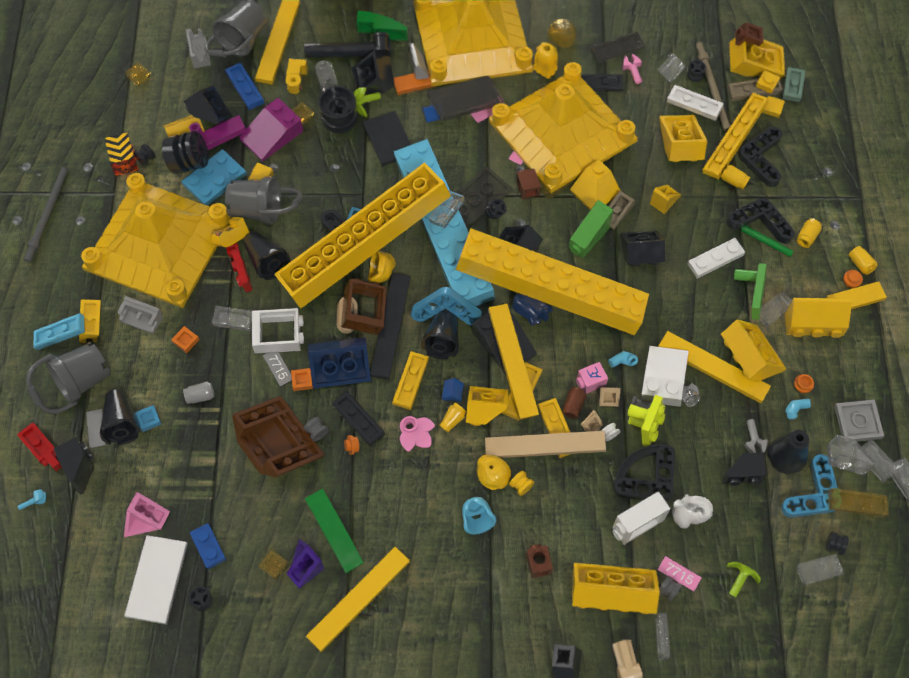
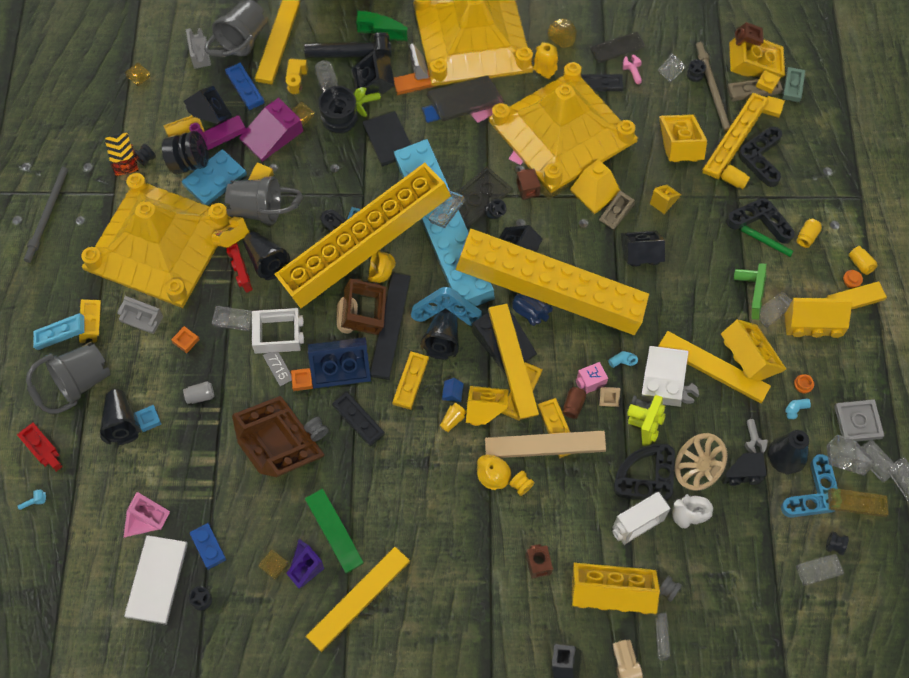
black slope [53,437,94,495] -> none
light grey sticker [86,409,105,448] -> none
orange plate [344,435,359,455] -> none
bright pink plate [400,416,435,452] -> none
medium azure hair [462,497,496,535] -> none
bright green slope [568,200,613,258] -> none
tan slope [581,410,604,432] -> none
white bush [602,423,620,441] -> none
bright pink sticker [658,556,702,591] -> none
white plate [667,85,723,121] -> none
clear hinge [682,389,700,407] -> none
white plate [687,238,745,279] -> none
lime plant [727,562,761,597] -> none
none -> tan wheel [675,433,727,490]

